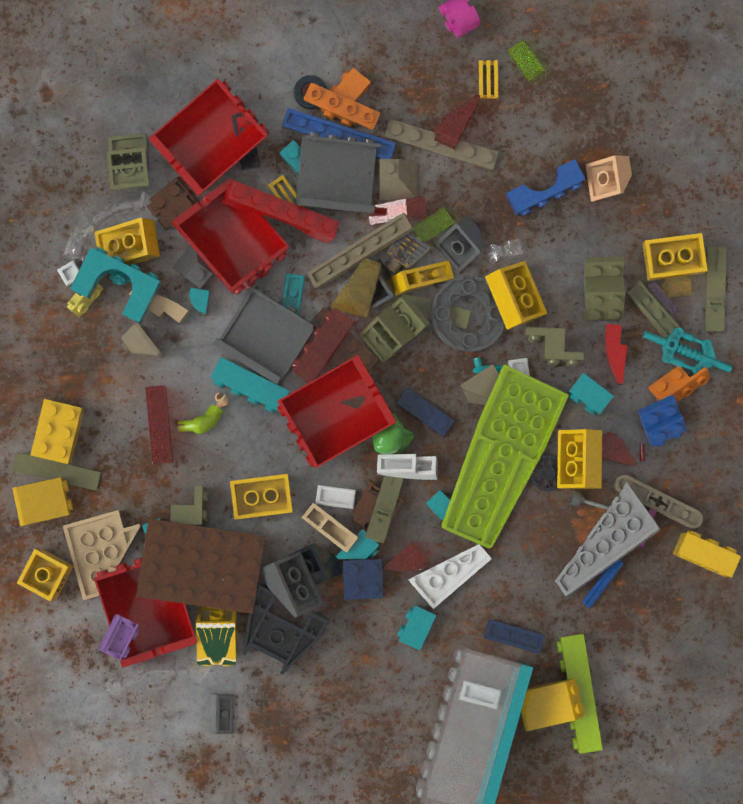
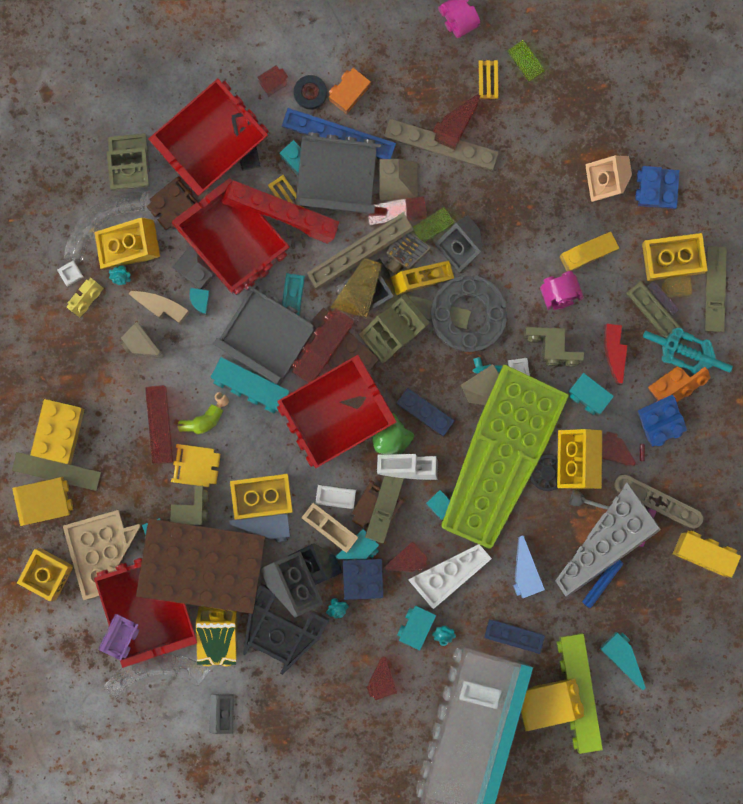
teal arch [70,247,162,324] -> none
orange bracket [304,83,380,130] -> none
yellow brick [485,261,548,330] -> none
clear leg [486,239,525,265] -> none
blue arch [506,159,585,216] -> none
olive bracket [583,257,625,321] -> none
none -> yellow plate [171,444,221,487]
none -> sand blue slope [230,514,291,542]
none -> clear red brick [257,65,288,97]
none -> teal plant [326,598,349,619]
none -> clear red slope [367,655,397,700]
none -> teal plant [432,626,456,646]
none -> light blue slope [513,536,545,598]
none -> dark pink brick [540,271,584,310]
none -> yellow slope [560,232,619,272]
none -> teal slope [599,632,646,690]
none -> blue plate [635,166,680,209]

